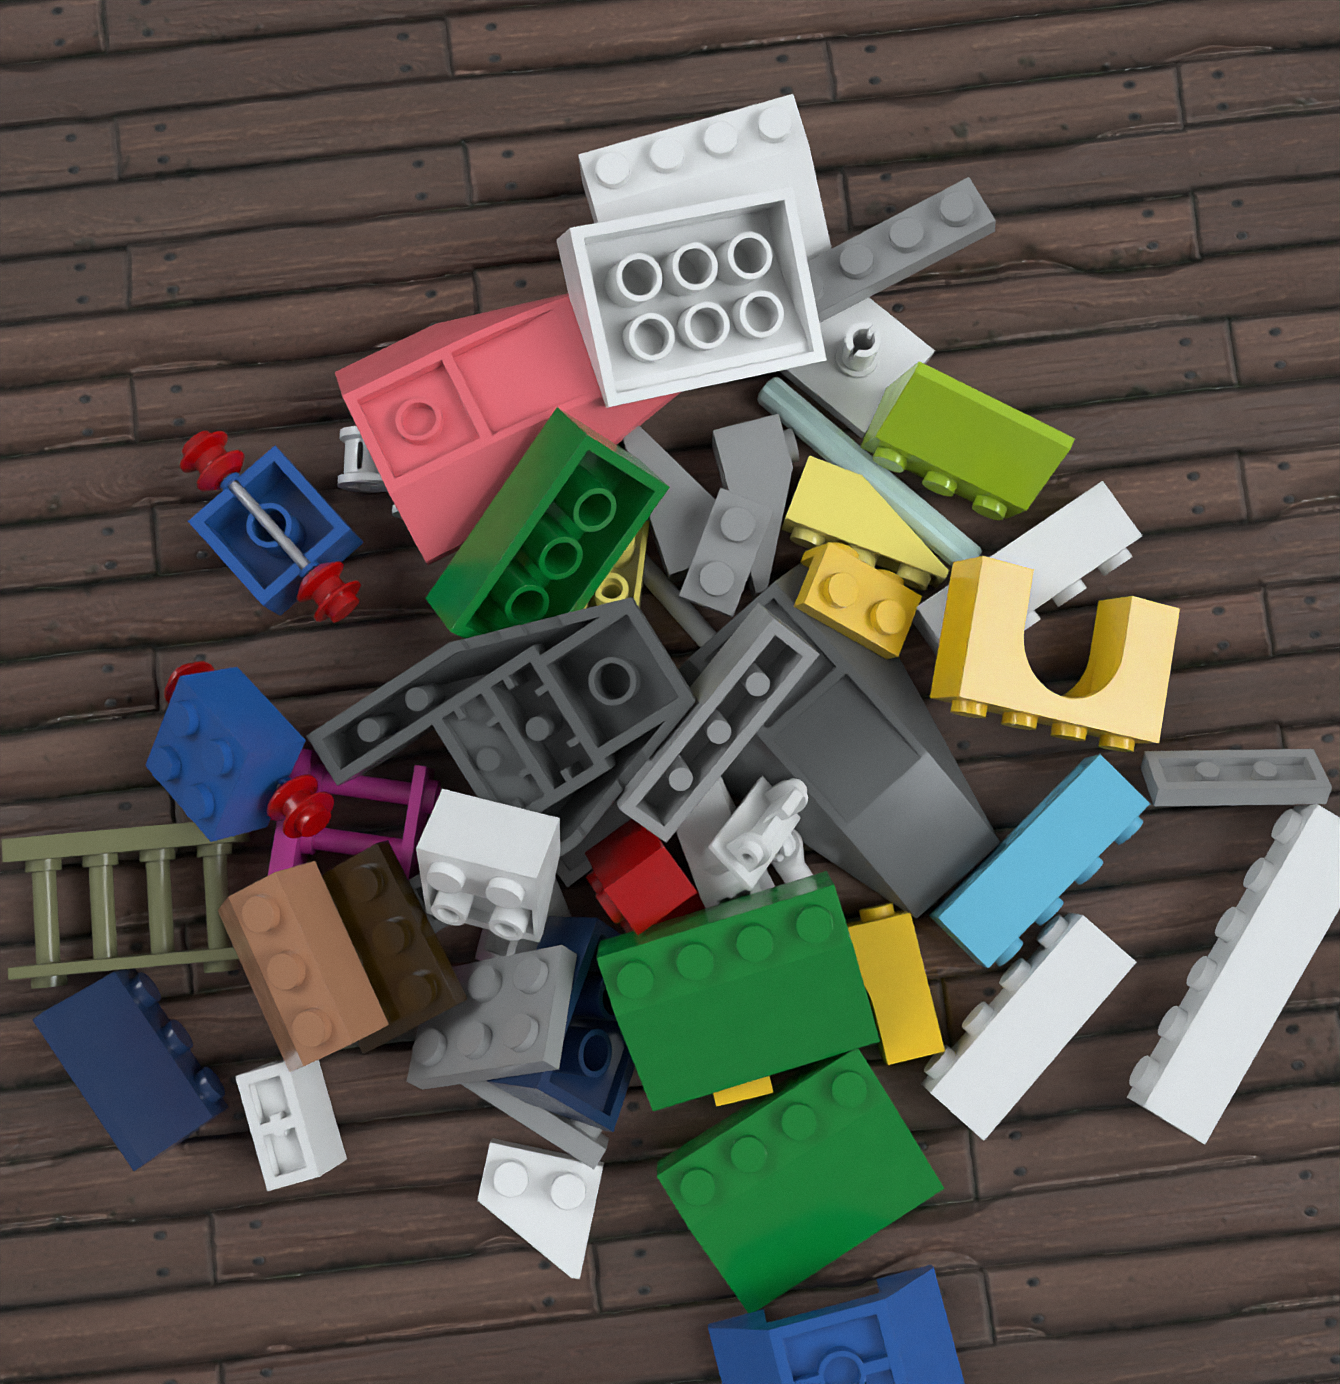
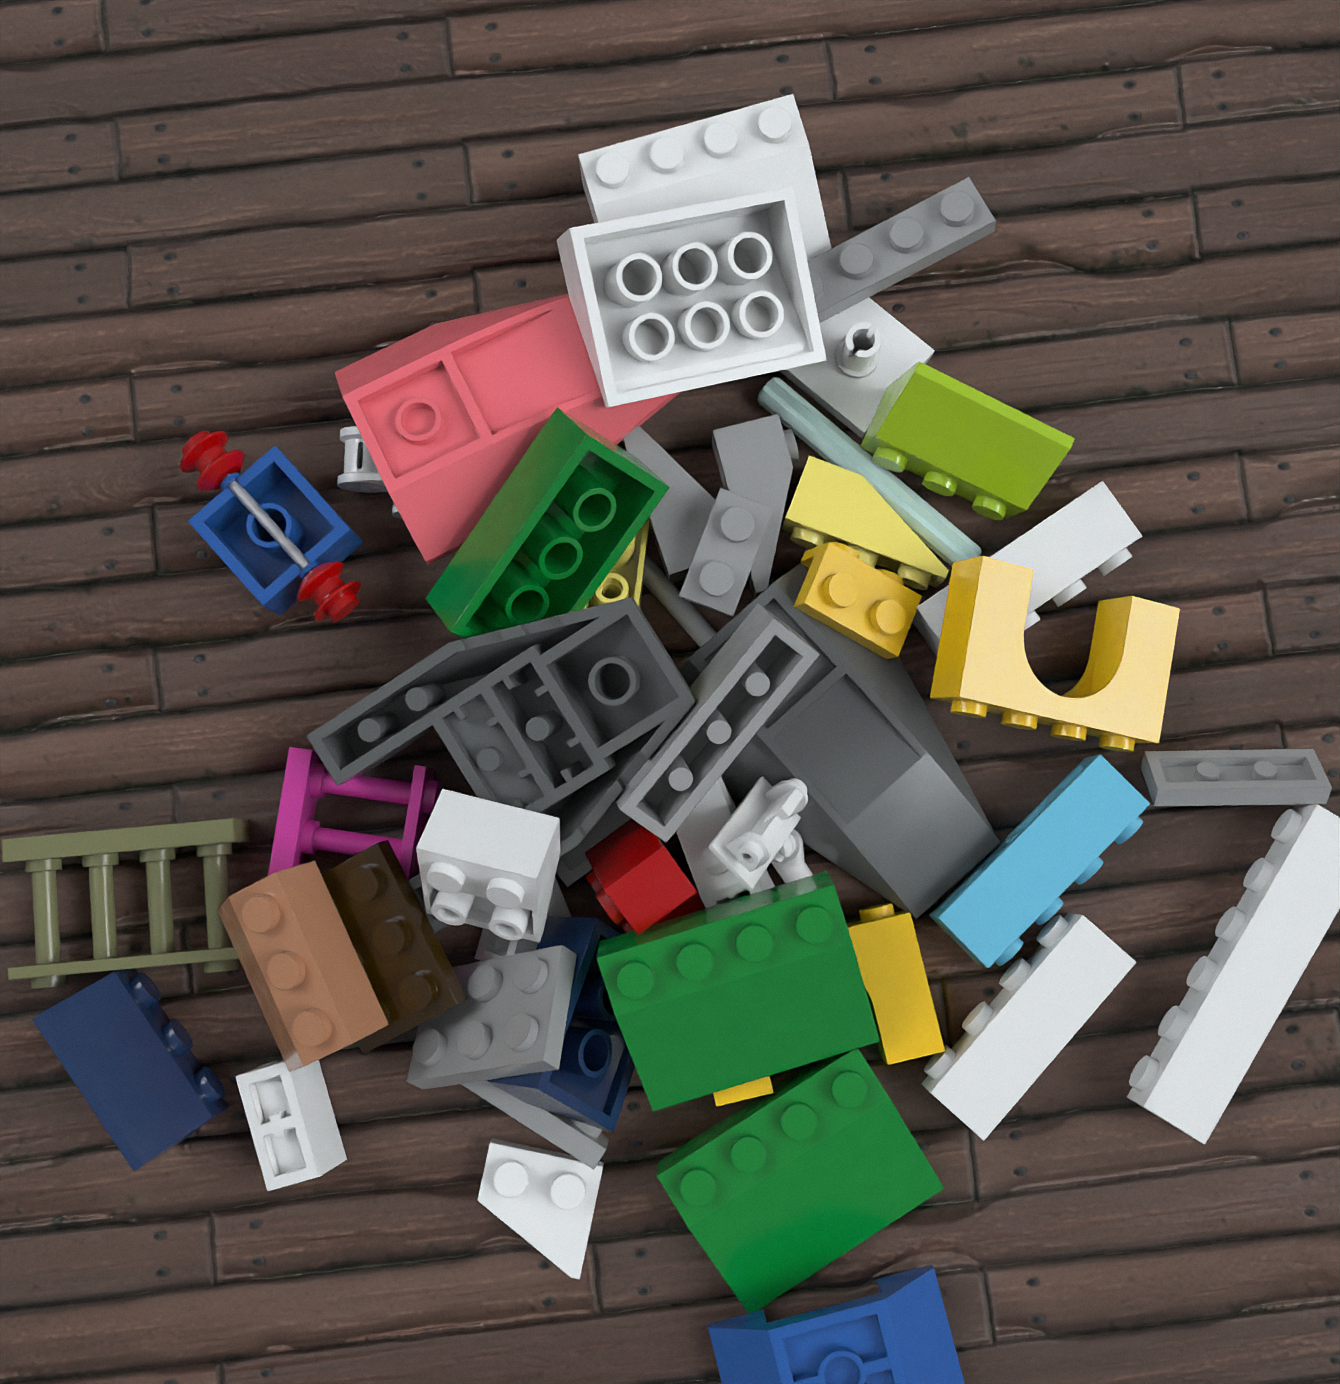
blue brick [145,661,334,842] -> none

